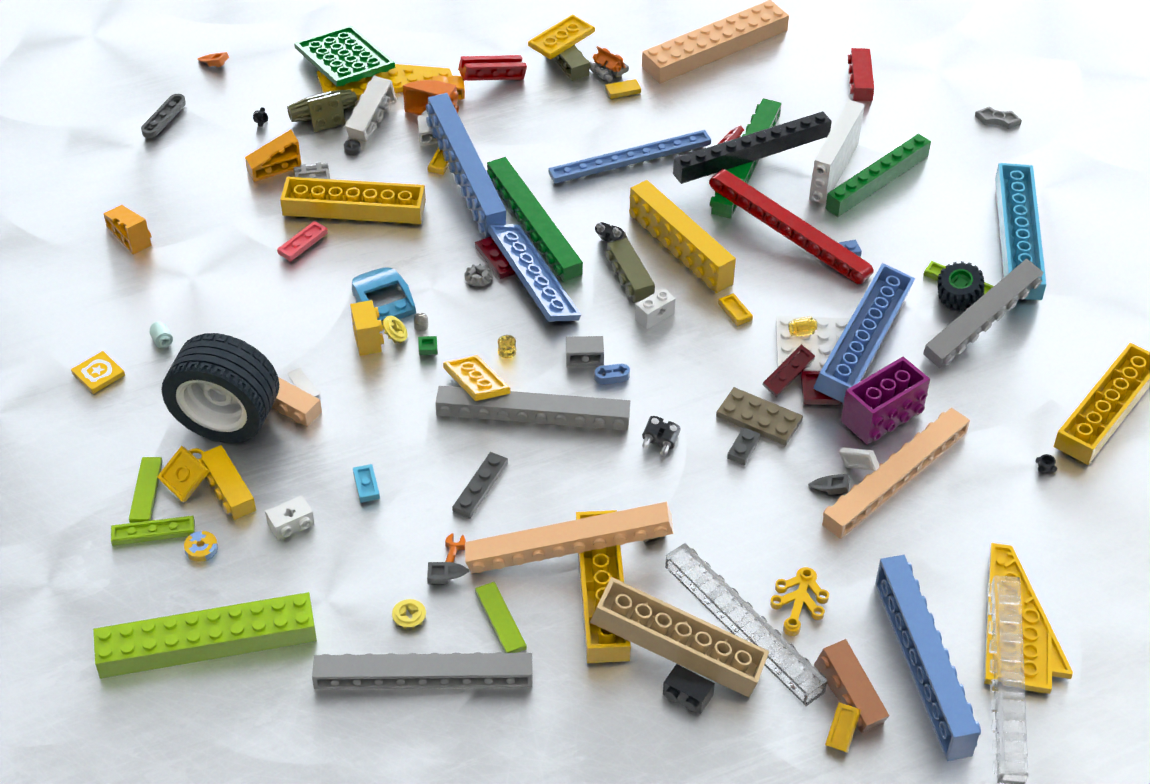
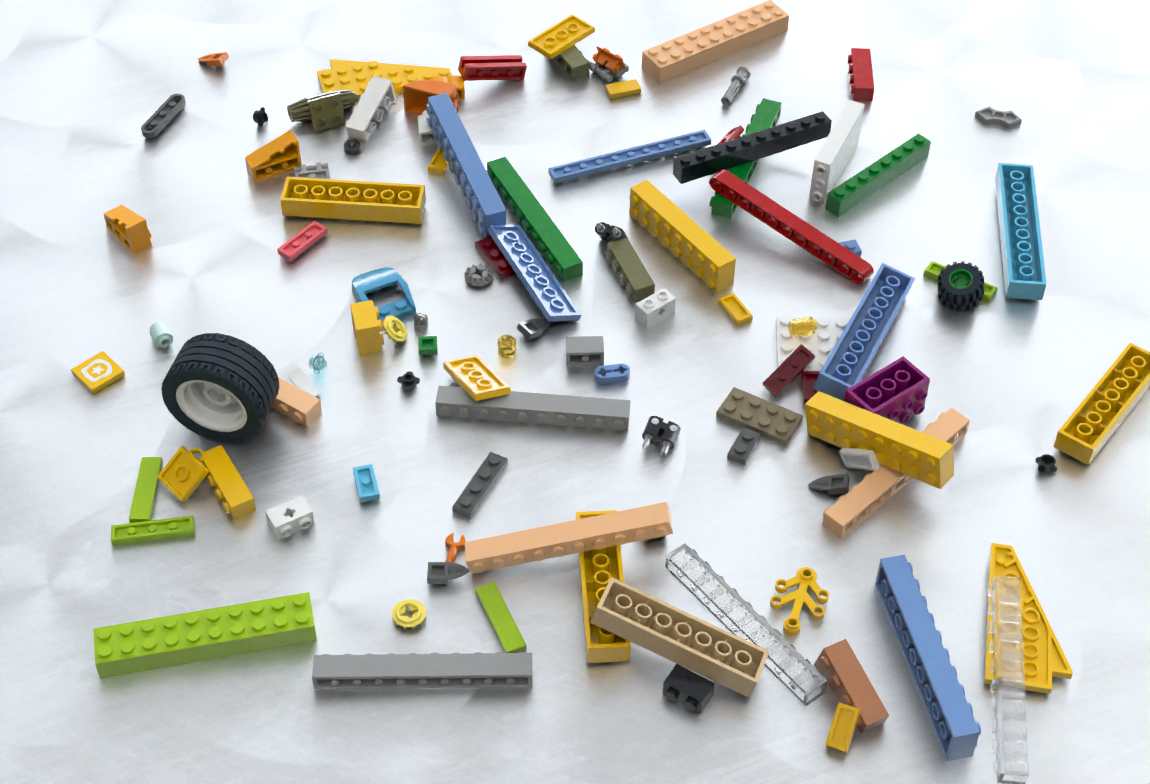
yellow piece [184,531,218,562] -> none
plate [294,25,396,87] -> none
light grey brick [923,258,1043,368] -> none
none -> clear light blue plate [309,352,327,374]
none -> black plate [397,371,420,390]
none -> dark grey plate [517,318,551,340]
none -> light grey pin [721,66,751,106]
none -> yellow brick [805,391,954,489]

